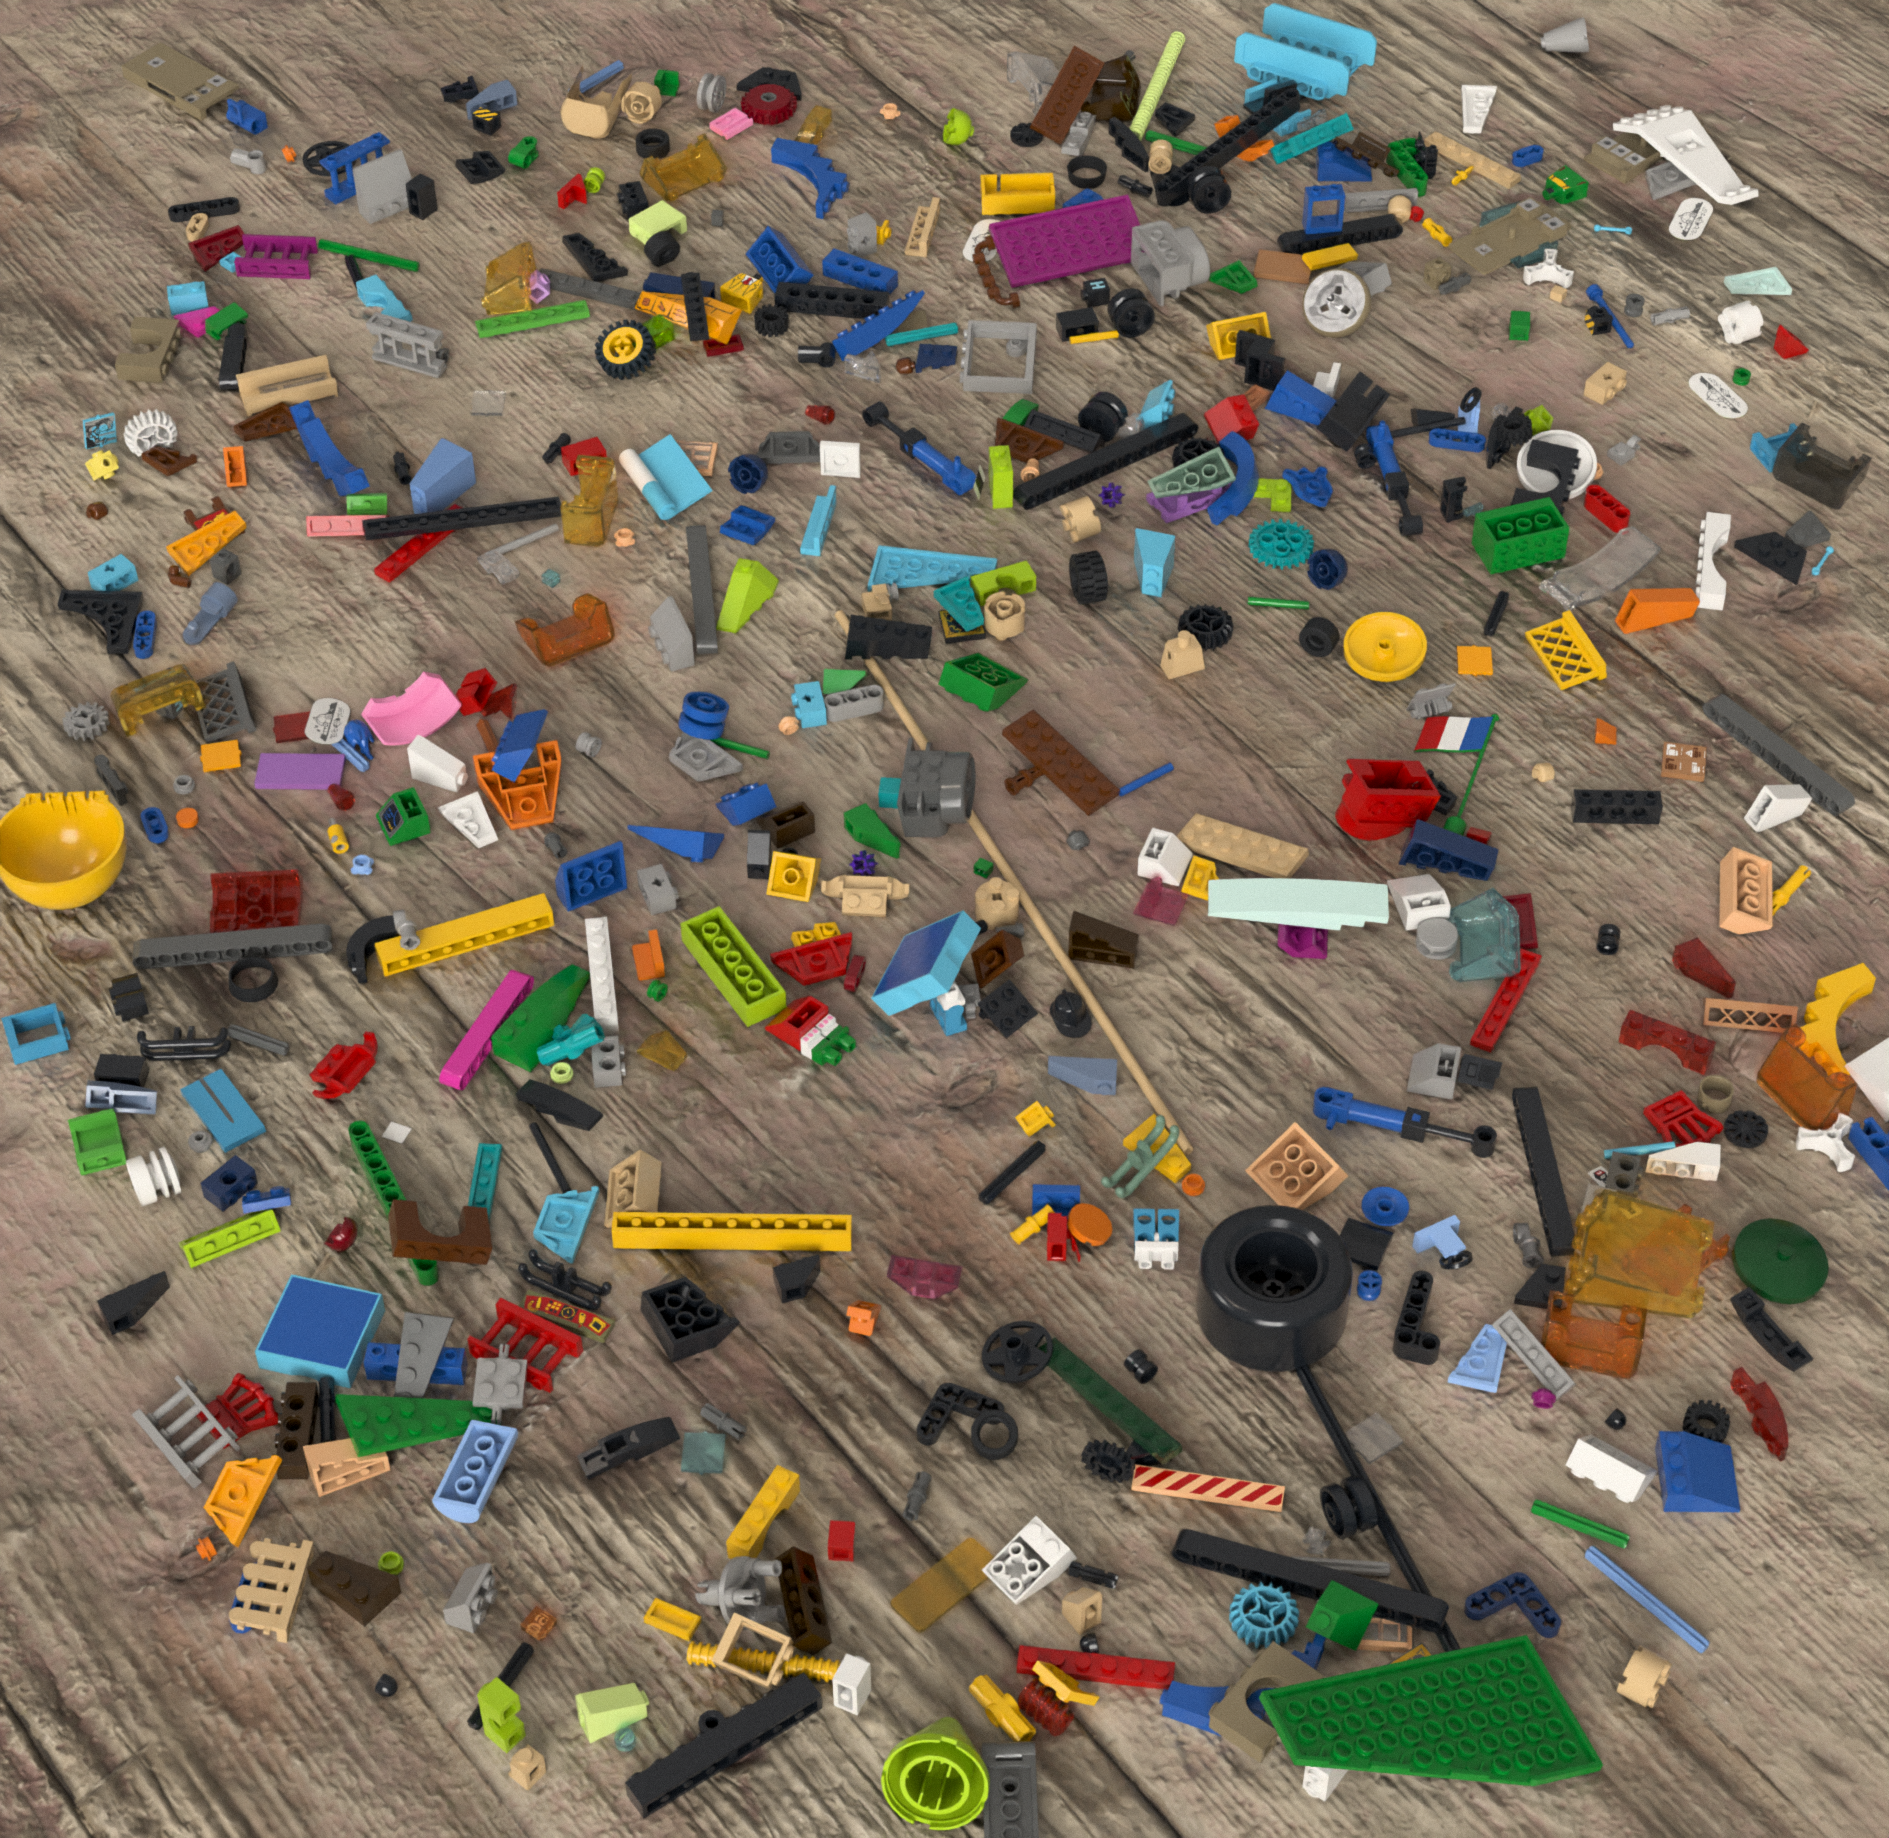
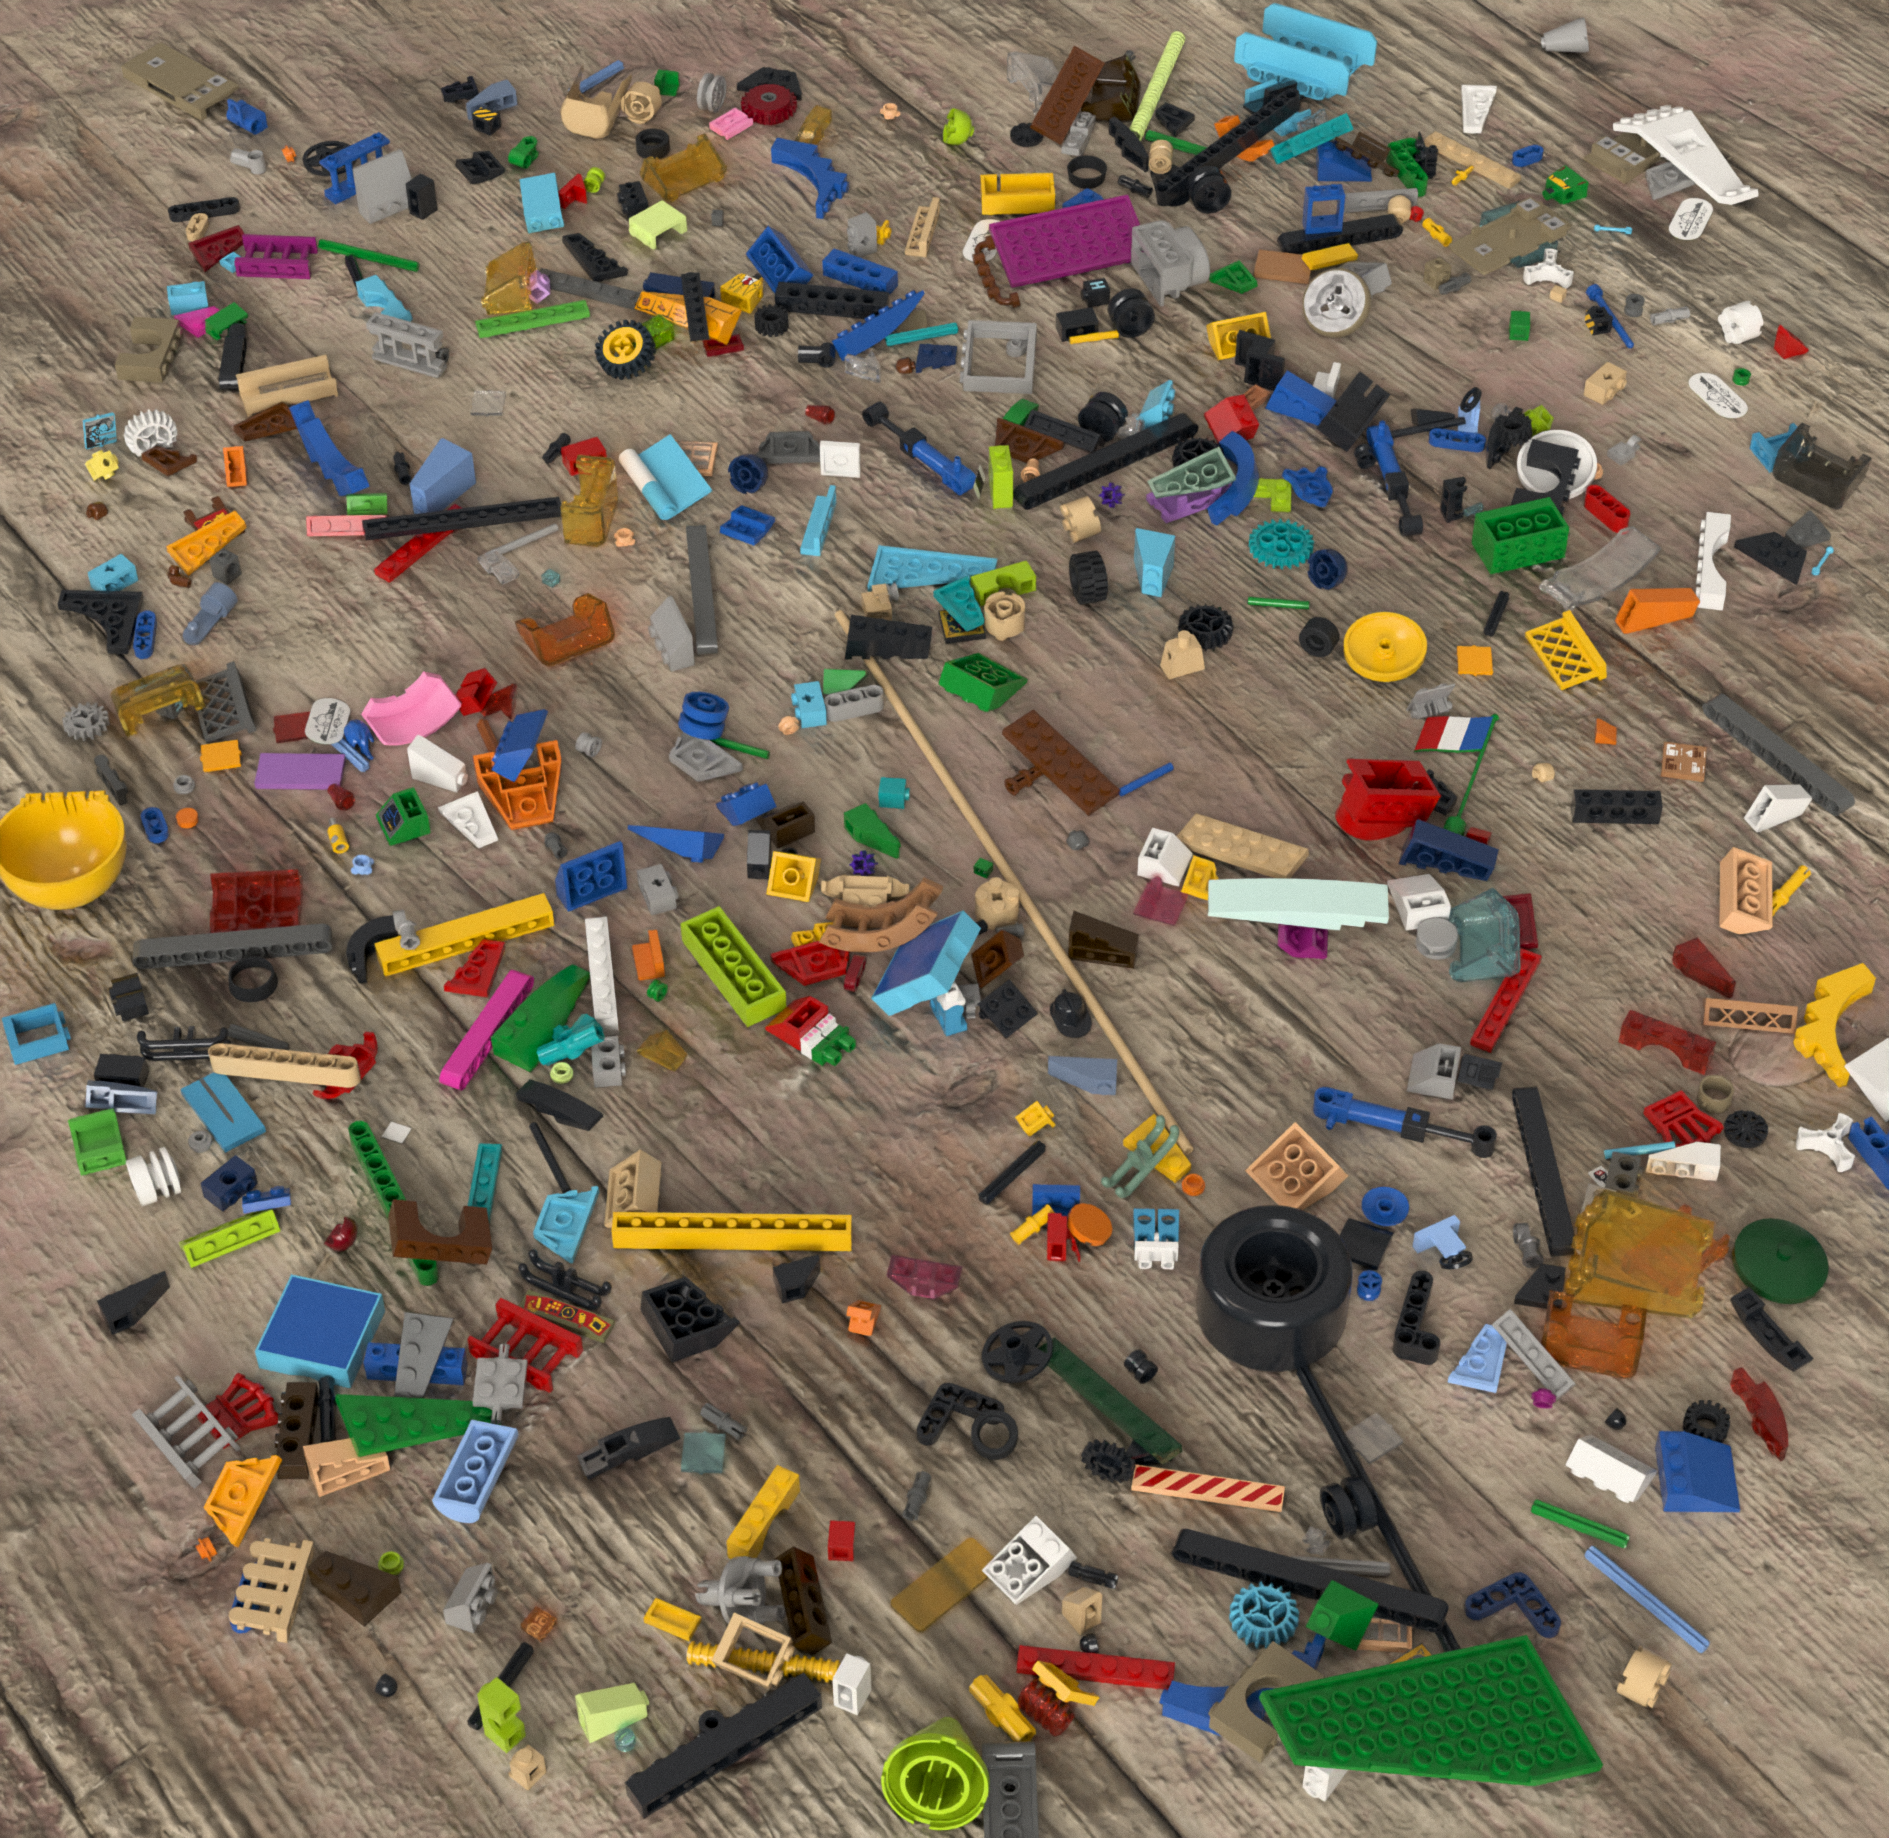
black tyre [644,231,680,267] -> none
lime wedge [716,558,779,633] -> none
dark grey brick [897,738,976,837] -> none
black wheel [1596,924,1621,955] -> none
light aqua wing [1724,267,1792,295] -> none
clear orange windscreen [1756,1024,1857,1131] -> none
none -> tan beam [208,1043,361,1087]
none -> red wing [443,939,505,998]
none -> medium azure panel [519,173,564,234]
none -> medium nougat fence [819,877,943,952]

